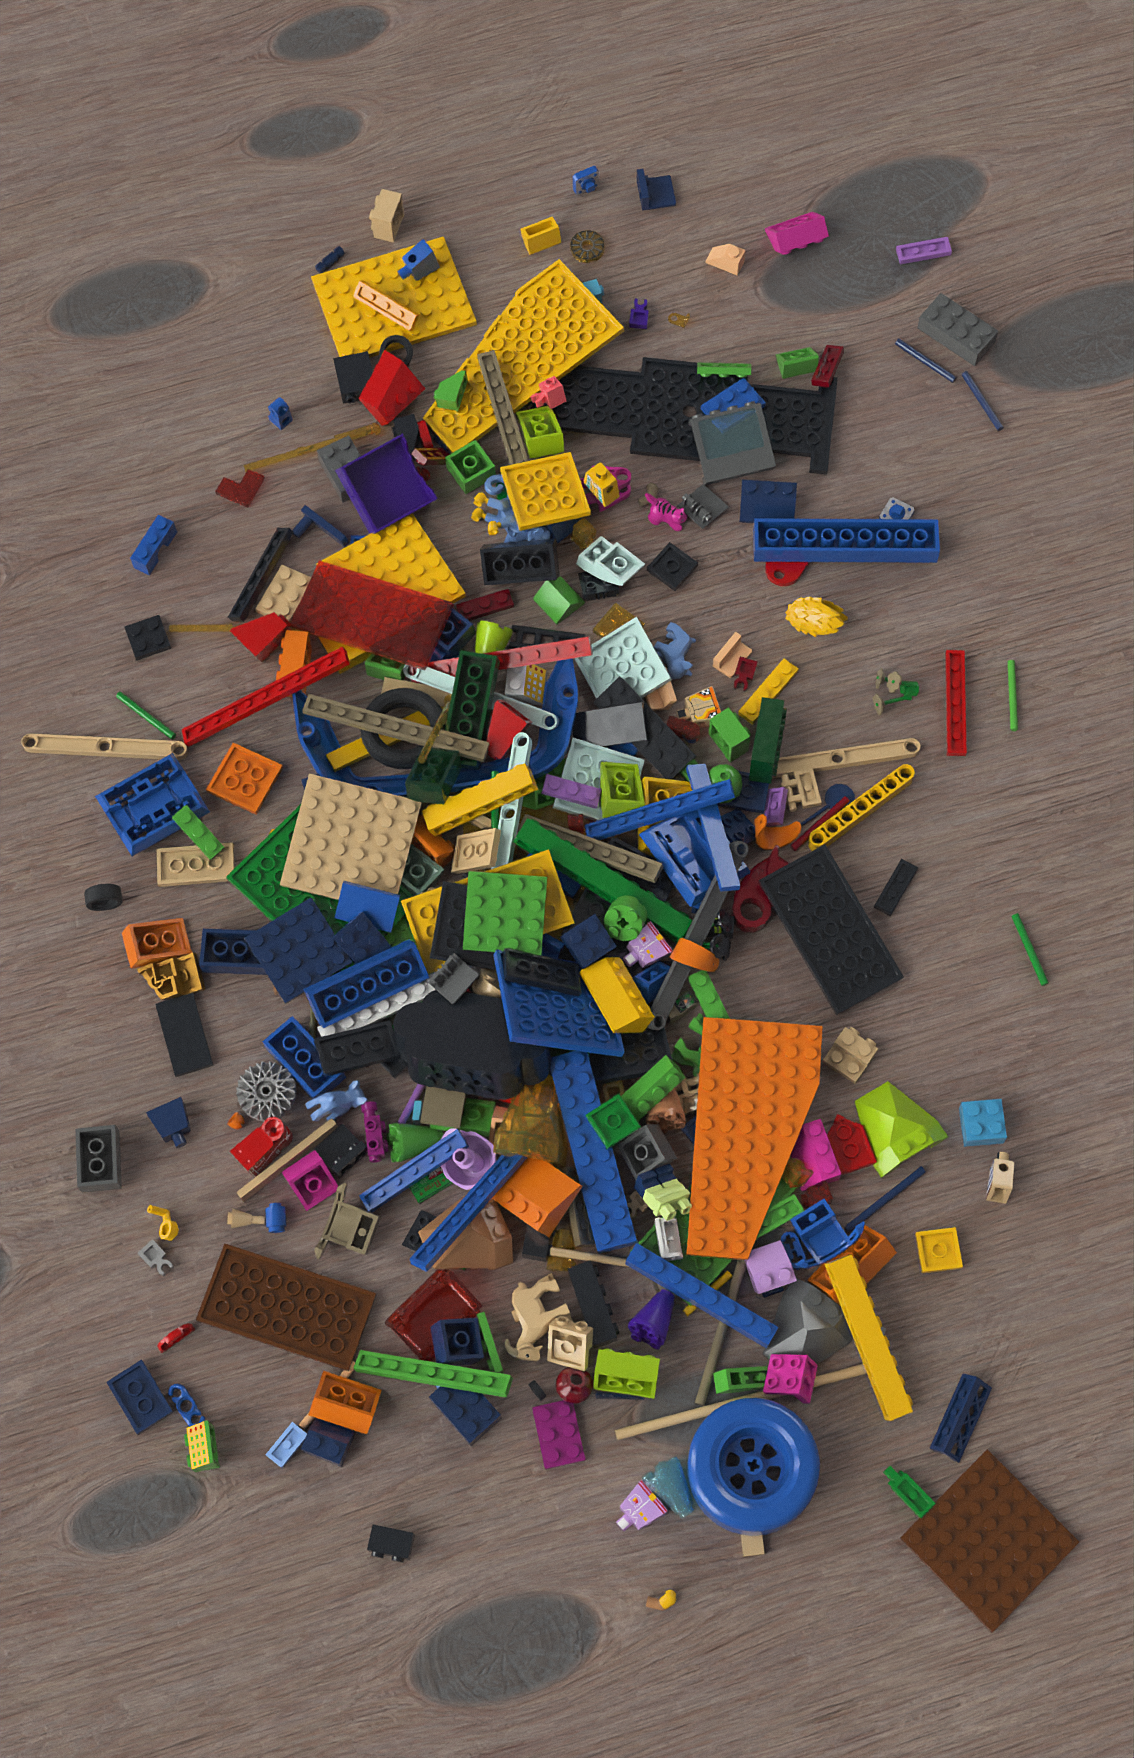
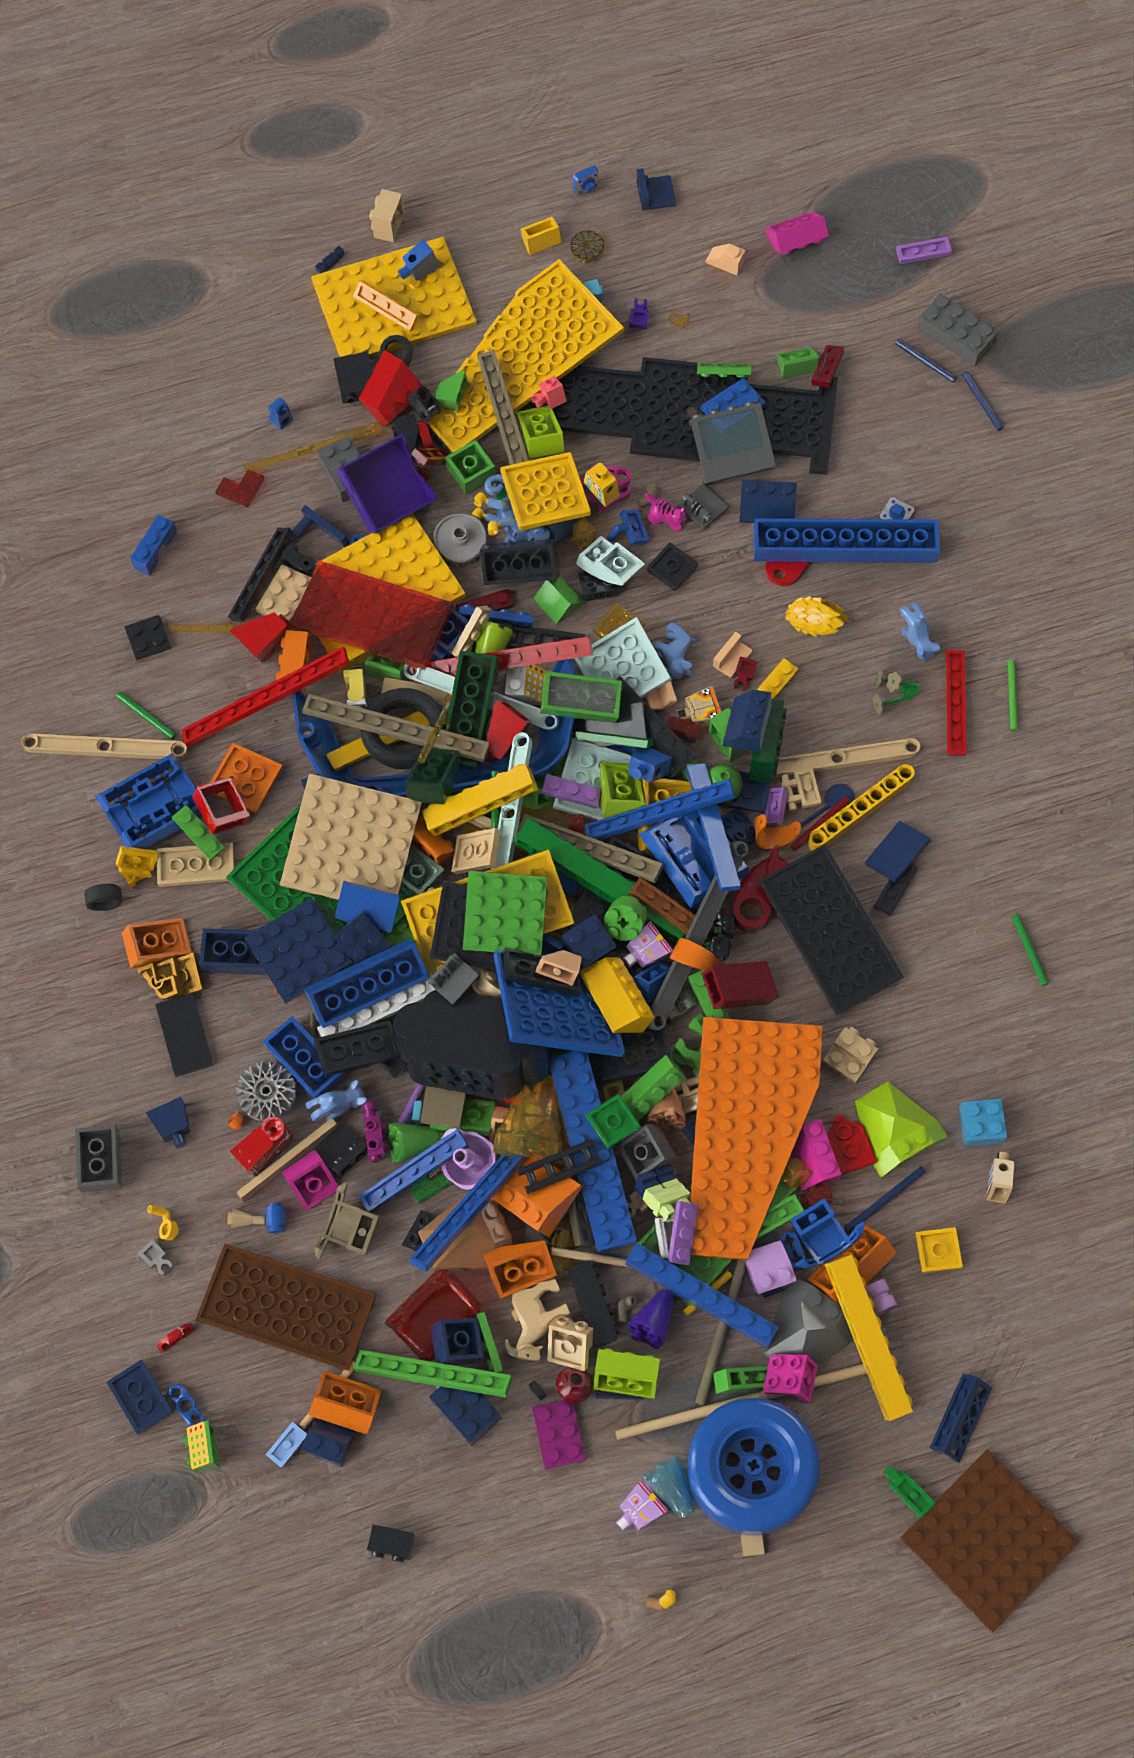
none -> yellow slope [116,846,158,888]
none -> red window [192,777,250,835]
none -> black leg [281,542,315,576]
none -> light yellow hips [343,669,367,709]
none -> black piece [408,386,442,423]
none -> light grey wheel [433,513,488,566]
none -> tan plate [451,606,491,657]
none -> blue plate [458,605,533,627]
none -> orange slope [483,1241,557,1299]
none -> black bar [517,1139,602,1195]
none -> light nougat slope [535,950,582,985]
none -> brick [540,671,622,723]
none -> tile [575,730,653,748]
none -> blue plate [607,509,650,545]
none -> dark tan arm [617,1295,637,1323]
none -> blue torso [628,747,672,782]
none -> dark orange tile [628,877,695,934]
none -> medium lavender plate [668,1201,698,1265]
none -> dark red brick [702,961,779,1009]
none -> dark blue slope [722,689,772,752]
none -> dark blue tile [865,821,931,883]
none -> lavender wheel [865,1279,897,1316]
none -> medium blue animal [900,602,940,661]

